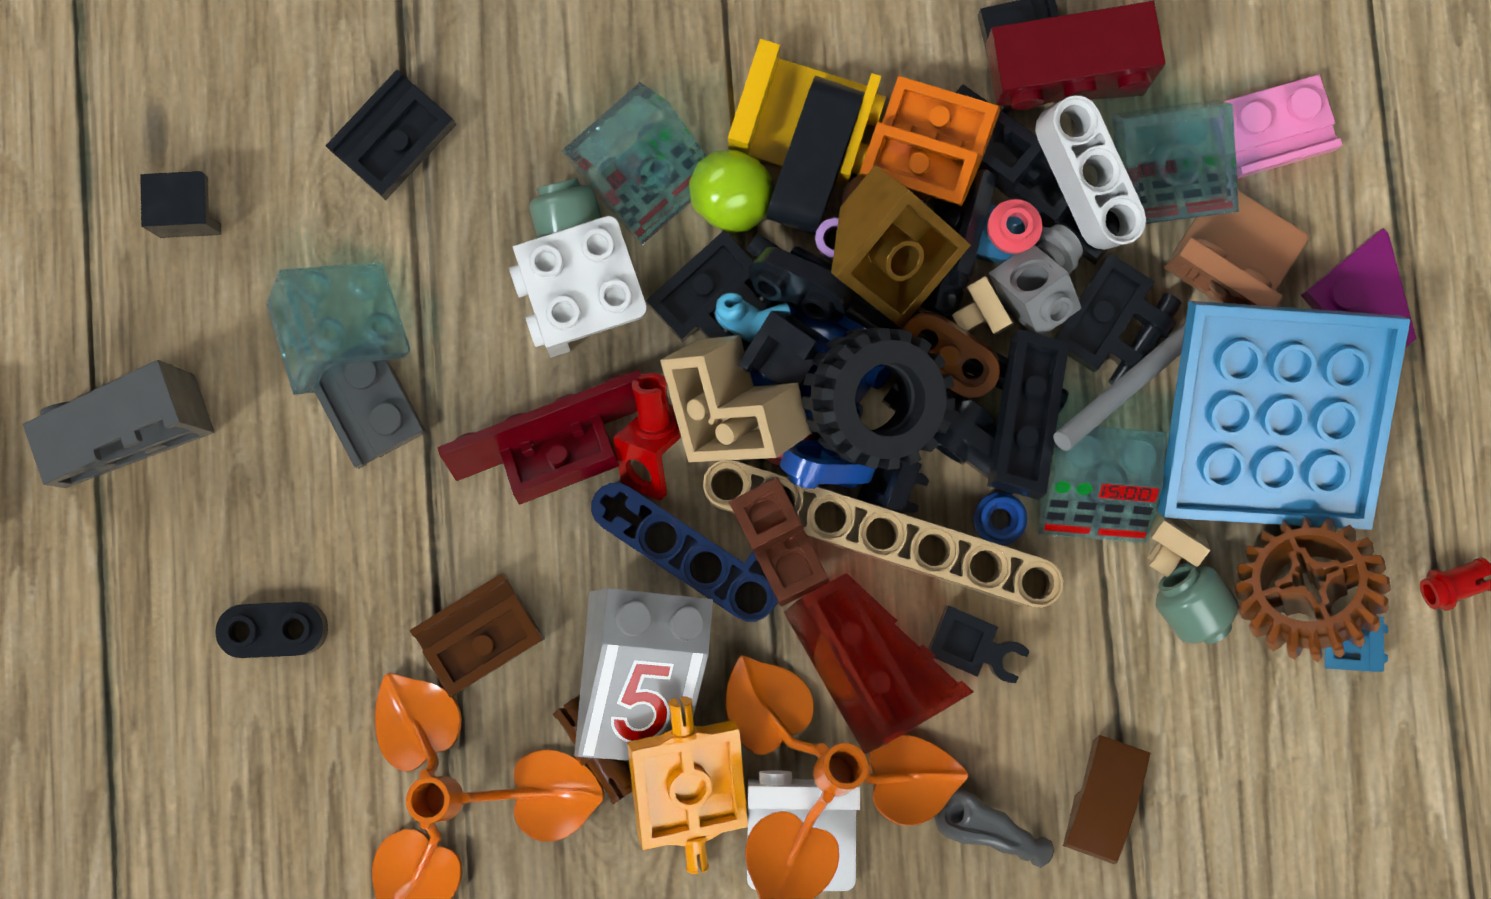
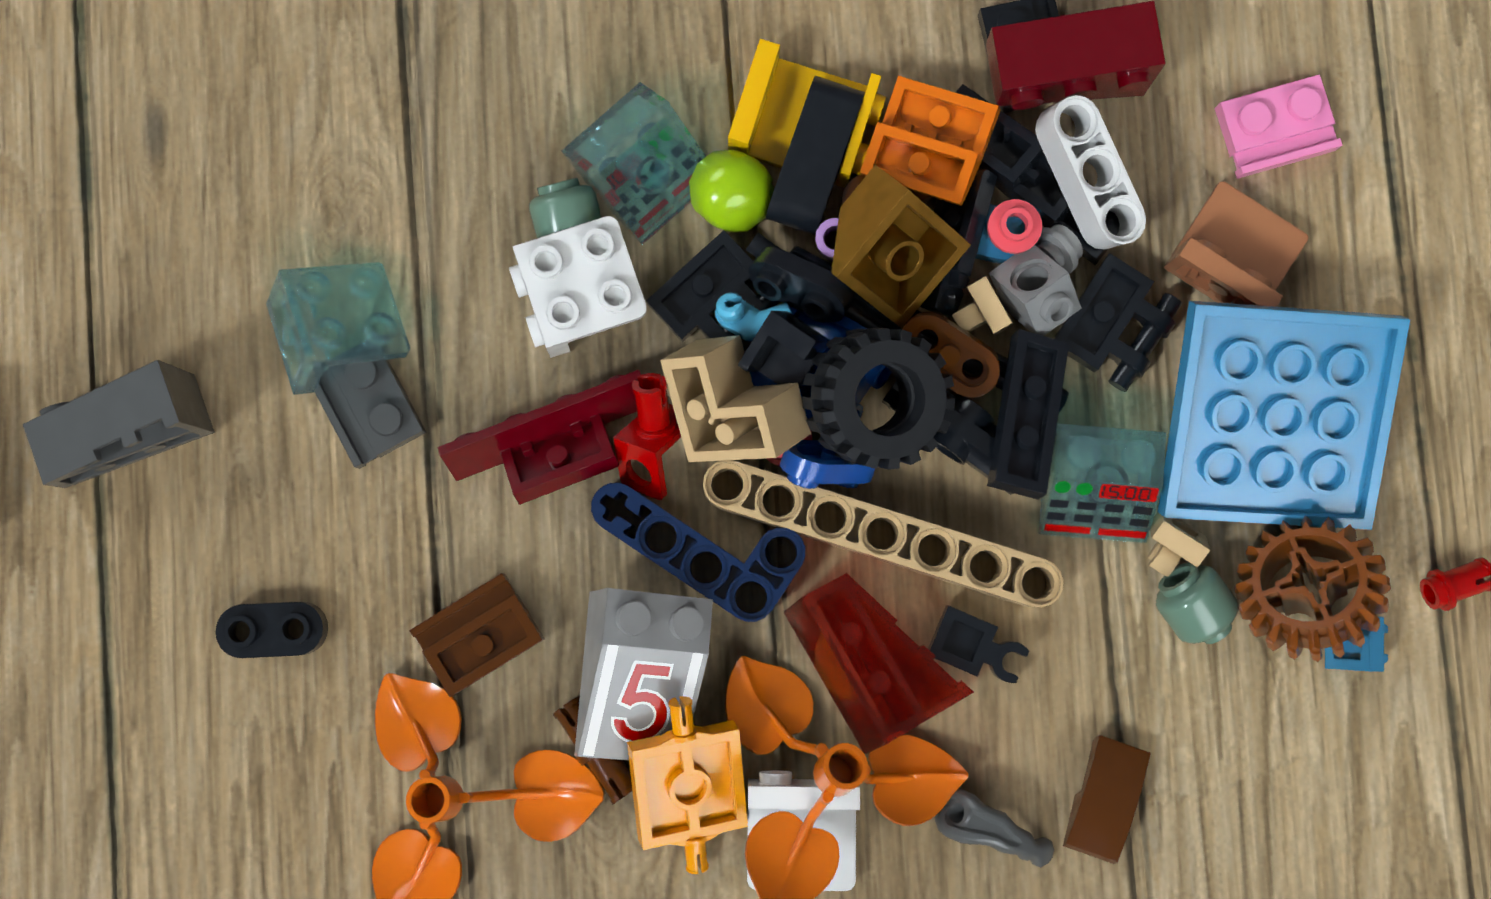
black panel [140,171,221,238] -> none
black plate [325,69,456,201] -> none
copper slope [729,477,830,607] -> none
black tile [857,462,929,514] -> none
blue plate [973,492,1028,546] -> none
light grey bar [1053,323,1186,451] -> none
clear light blue slope [1112,100,1239,224] -> none
magenta wing [1301,228,1417,348] -> none

